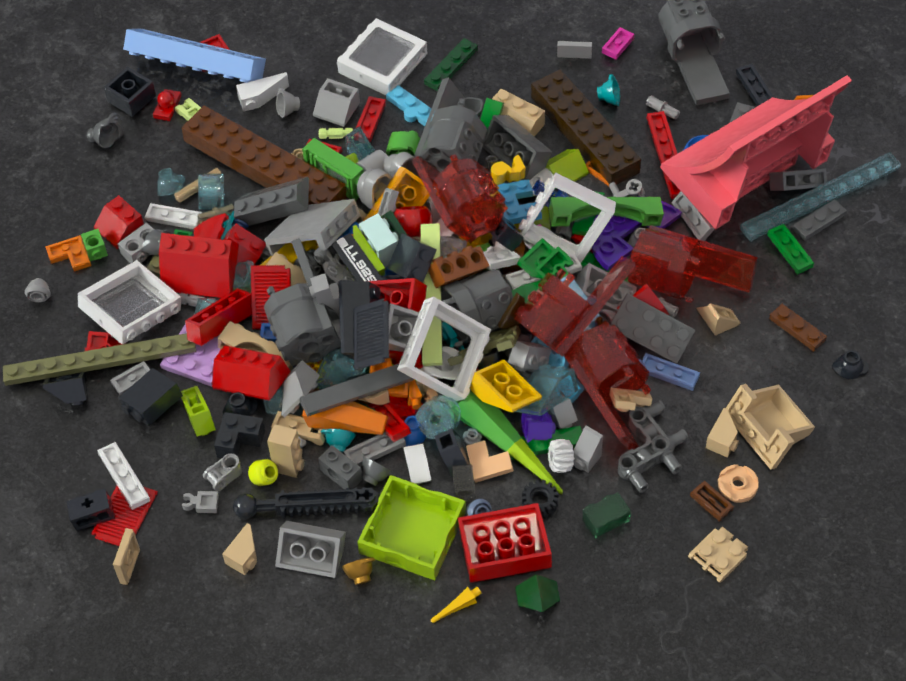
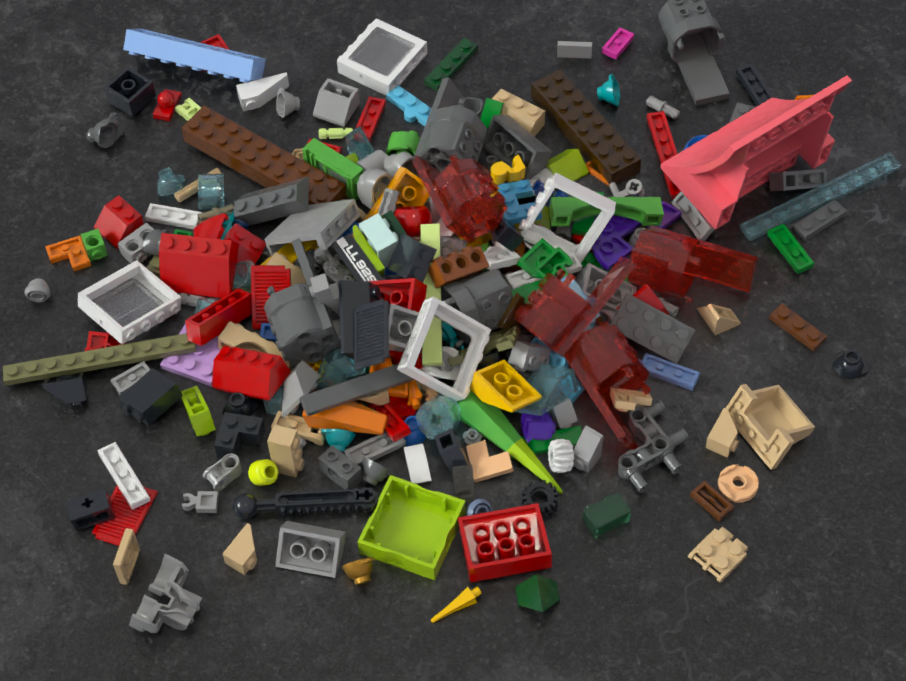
none -> light grey piece [129,554,202,633]

